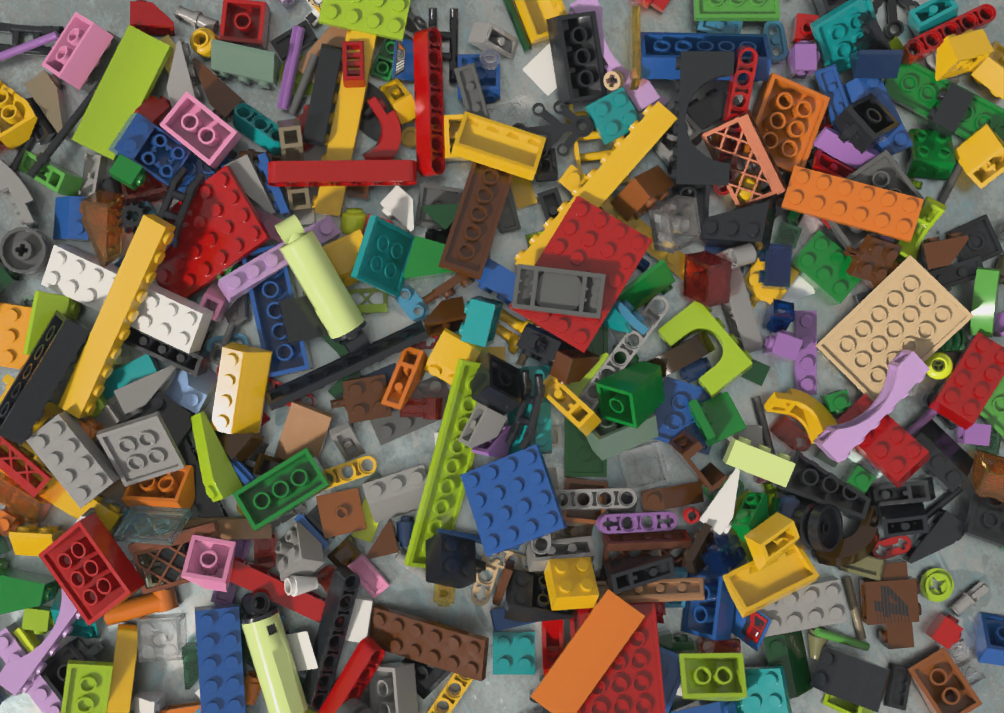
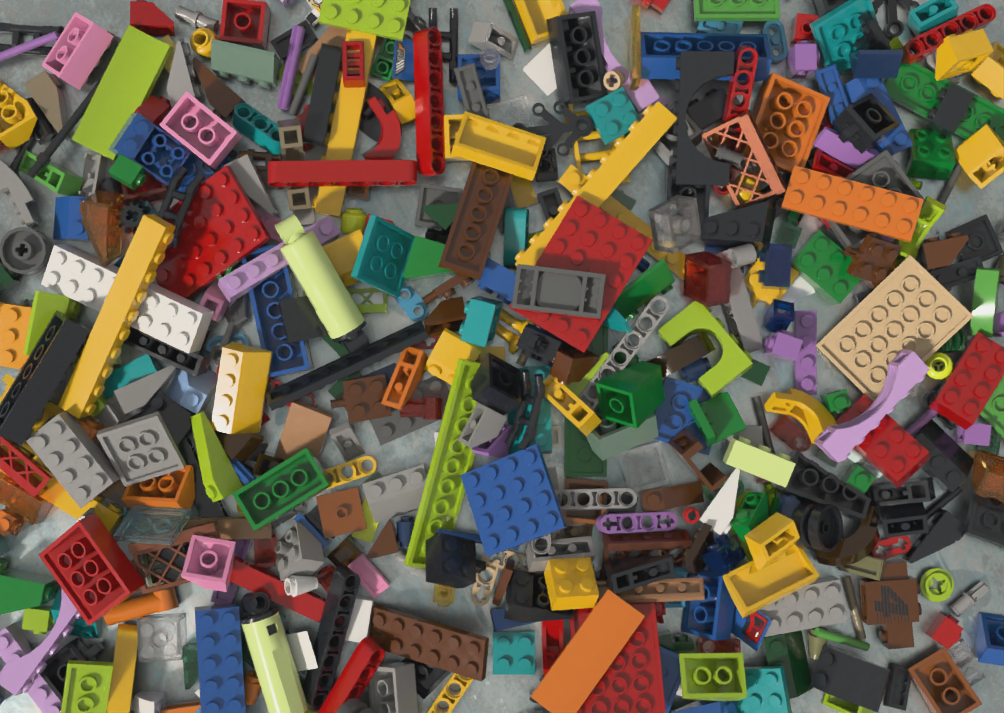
yellow slope [9,524,66,556] -> none
neon yellow tile [13,626,51,660] -> none
blue plate [256,152,292,217] -> none
white slope [380,186,415,234] -> none
yellow tile [401,127,416,149] -> none
dark orange brick [611,165,674,222] -> none
dark azure plate [613,298,649,335] -> none
none -> teal beam [503,207,529,268]
none -> dark grey pin [714,145,744,167]

